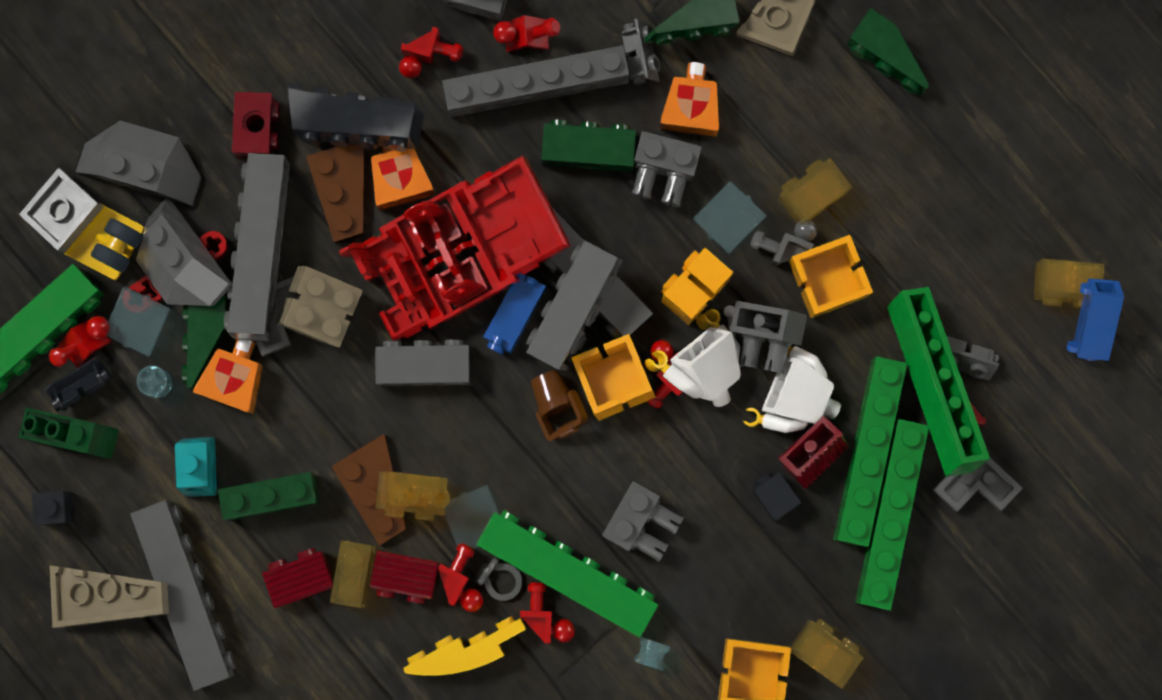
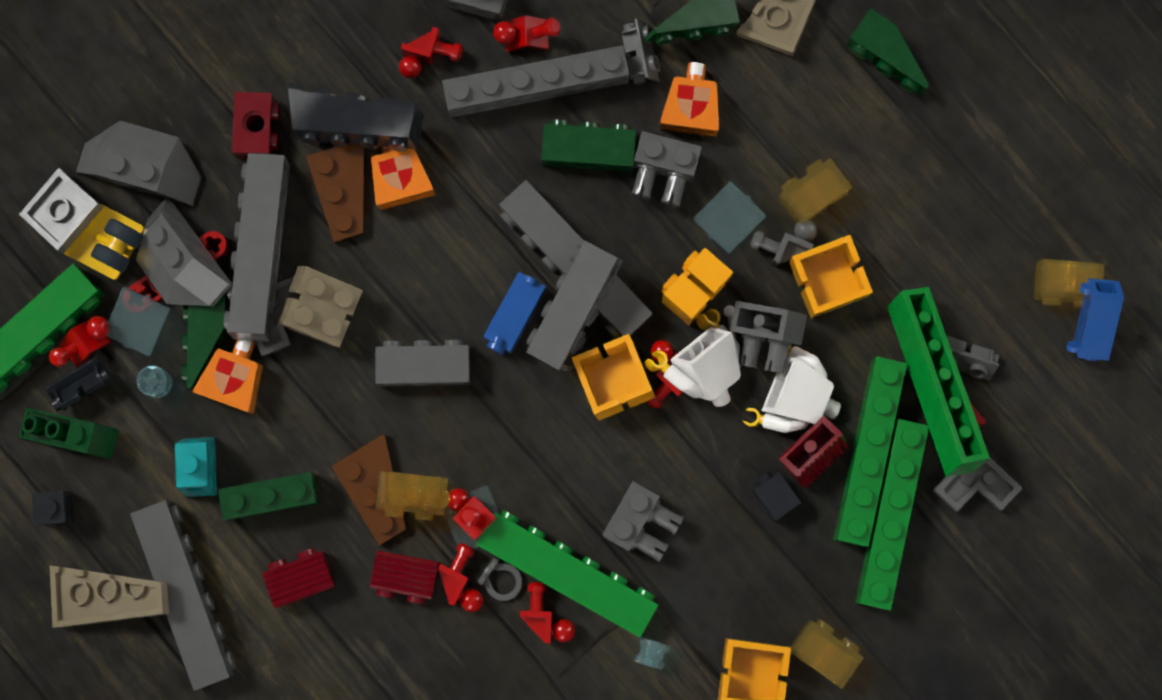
clear yellow brick [330,540,376,608] -> none
red piece [338,156,572,341] -> none
yellow slope [403,616,527,676] -> none
reddish brown piece [530,370,588,441] -> none
none -> red piece [446,488,497,541]

